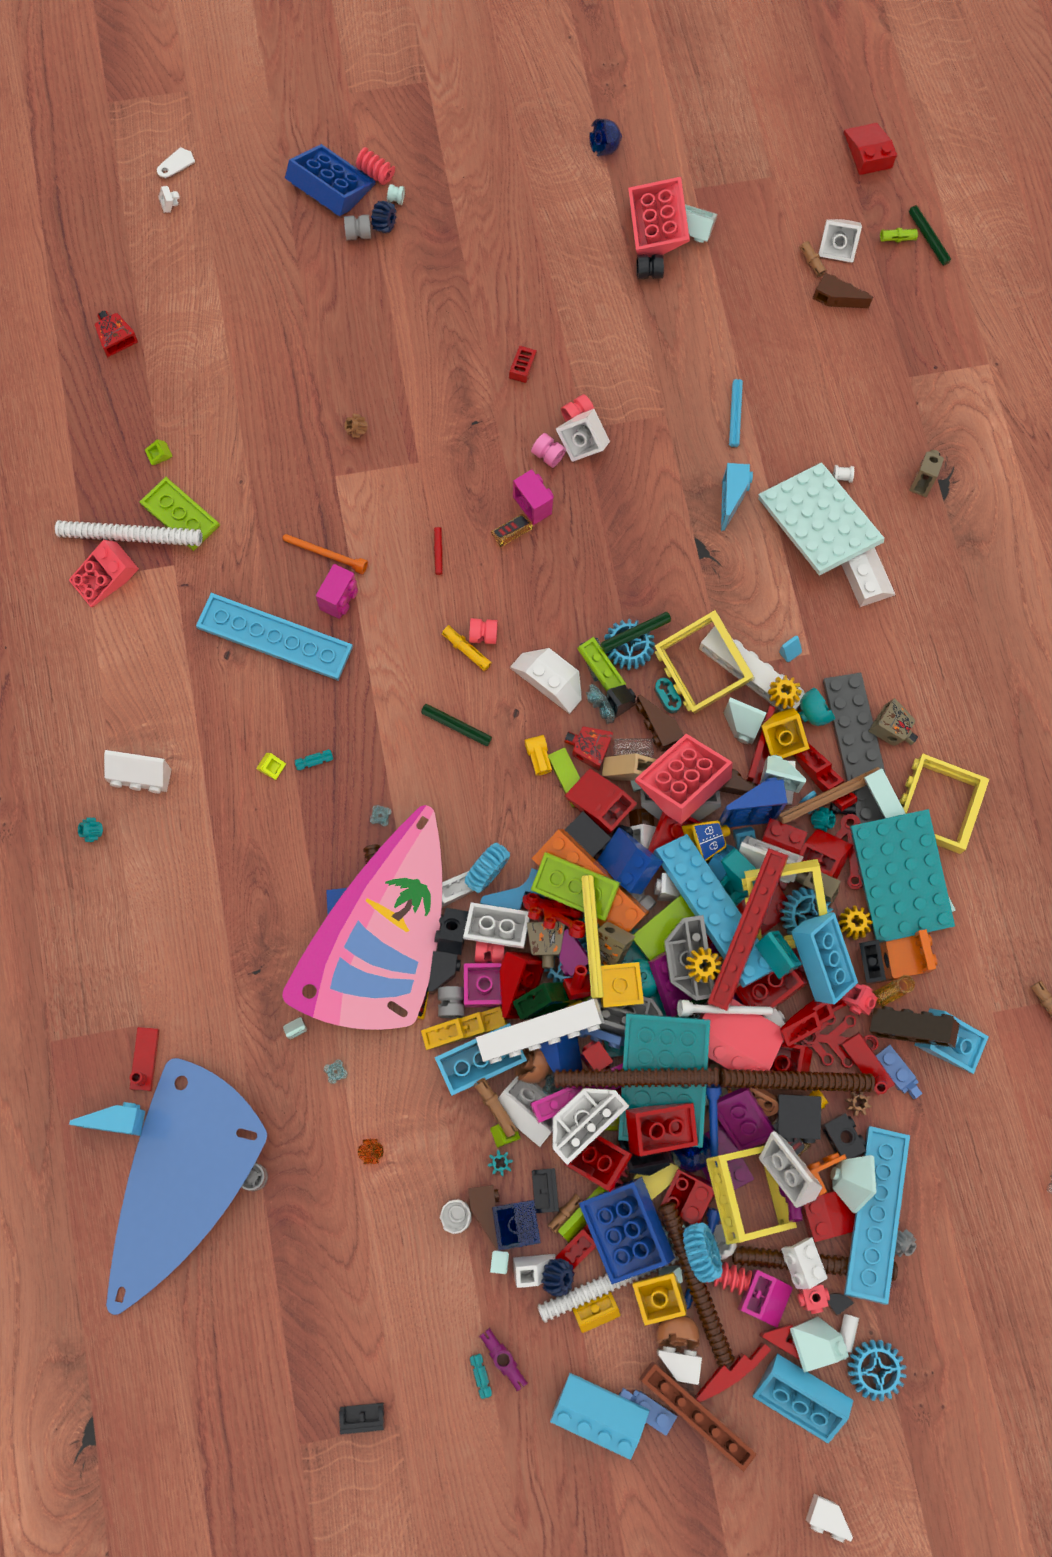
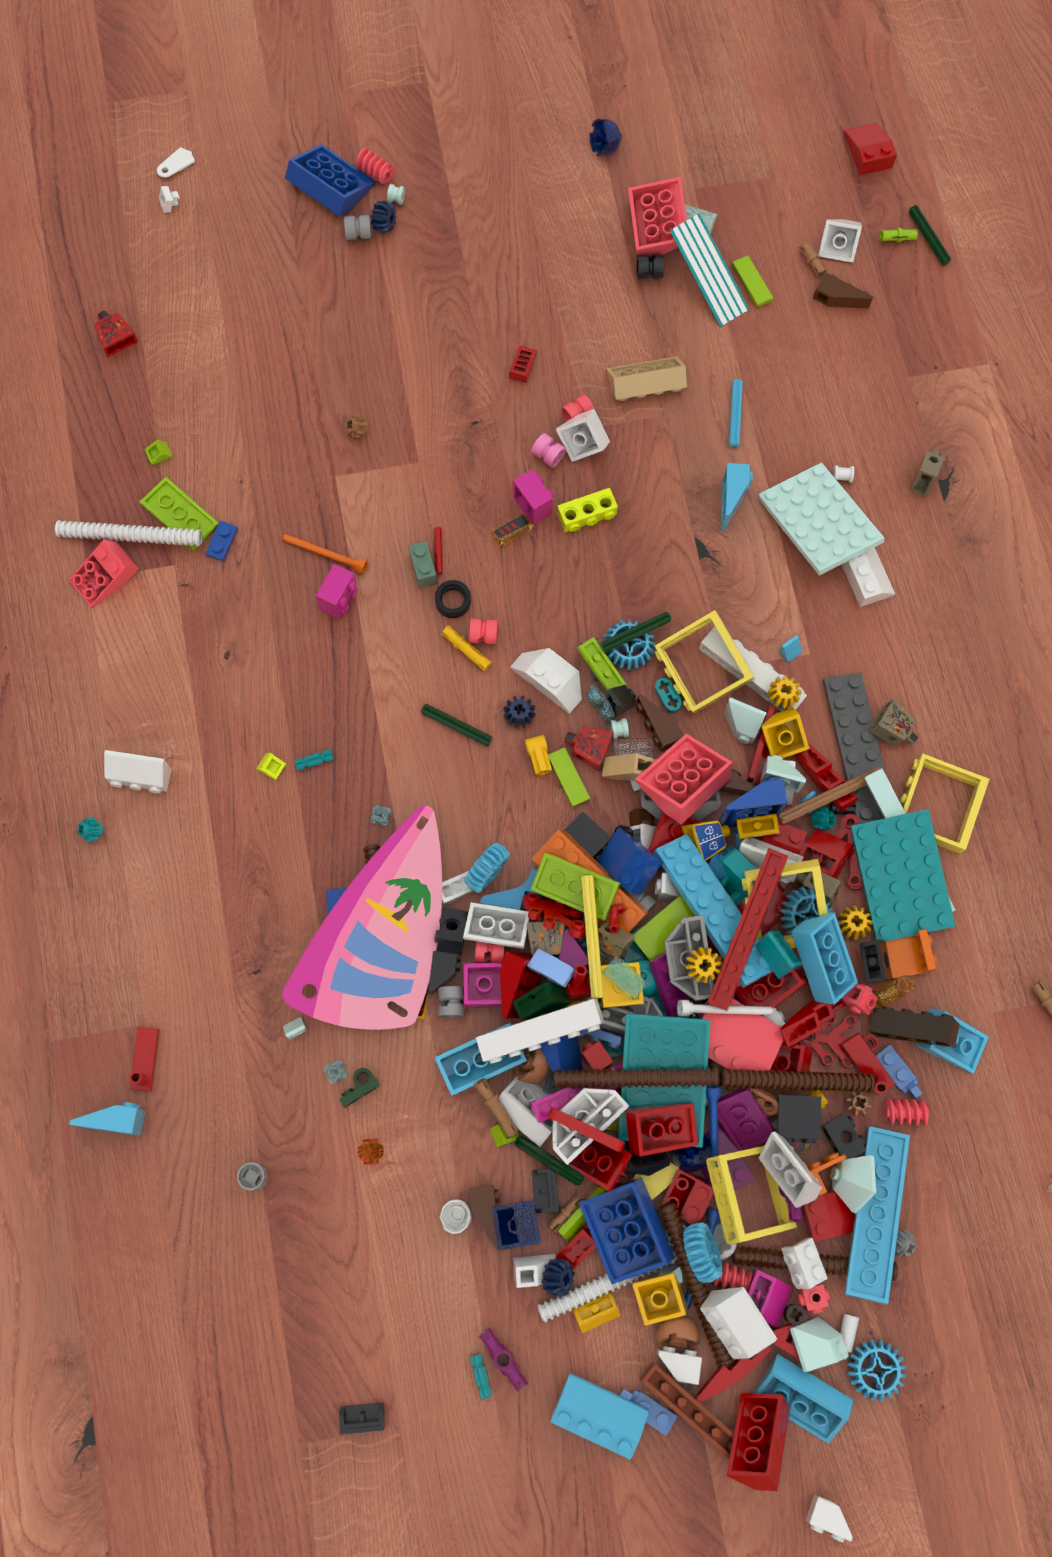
medium blue piece [106,1058,267,1315] -> none
medium azure plate [196,593,353,681] -> none
yellow slope [421,1006,508,1050] -> none
teal gear [487,1150,513,1176] -> none
light aqua slope [490,1251,509,1274] -> none
red slope [564,769,637,835] -> none
teal cylinder [799,687,835,726] -> none
black tile [827,1293,854,1316] -> none
none -> blue plate [205,521,238,562]
none -> dark green plate [339,1068,380,1108]
none -> sand green brick [408,541,437,588]
none -> black tyre [435,580,471,618]
none -> dark blue gear [503,695,536,729]
none -> dark green axle [515,1136,584,1186]
none -> light blue slope [527,949,575,988]
none -> red beam [547,1107,626,1153]
none -> neon yellow brick [557,488,618,532]
none -> clear light blue plate [602,956,648,999]
none -> tan slope [606,356,687,401]
none -> red arm [609,903,625,933]
none -> light aqua wheel [610,718,629,739]
none -> sticker [670,214,749,327]
none -> white slope [700,1287,777,1359]
none -> red slope [727,1393,790,1492]
none -> lime tile [732,255,773,308]
none -> yellow slope [736,814,779,839]
none -> dark brown bush [783,1304,805,1325]
none -> coral piece [883,1098,929,1126]

